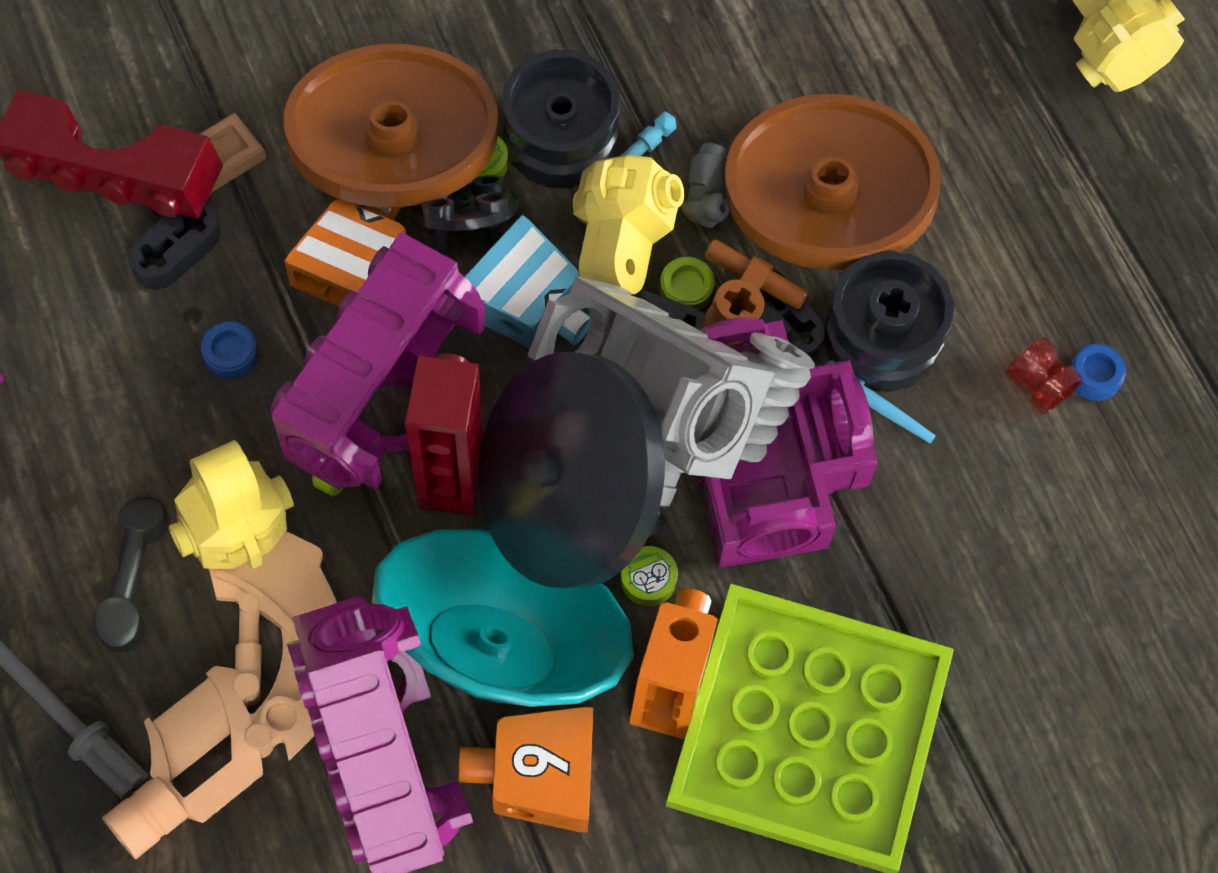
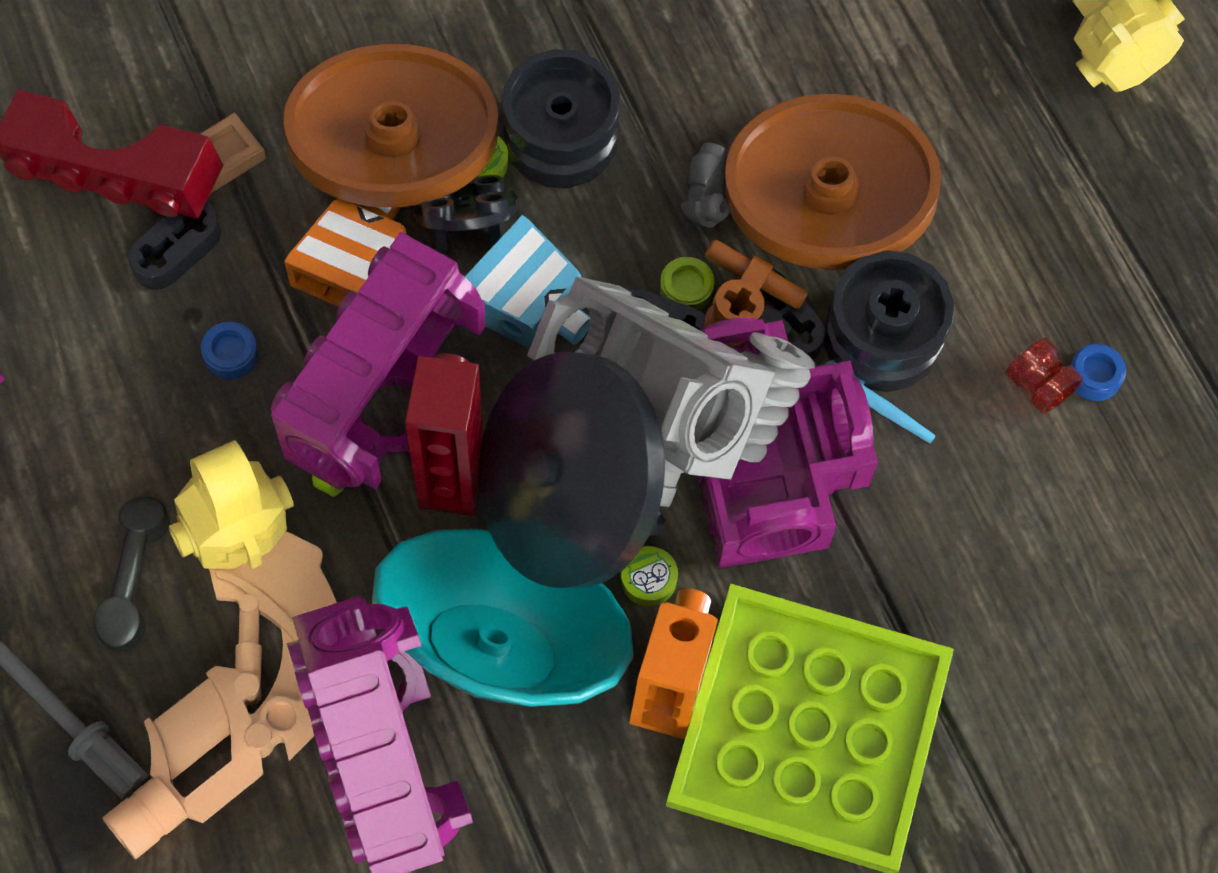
orange torso [459,707,593,832] -> none
light yellow piece [573,155,684,295] -> none
medium azure piece [620,111,677,156] -> none

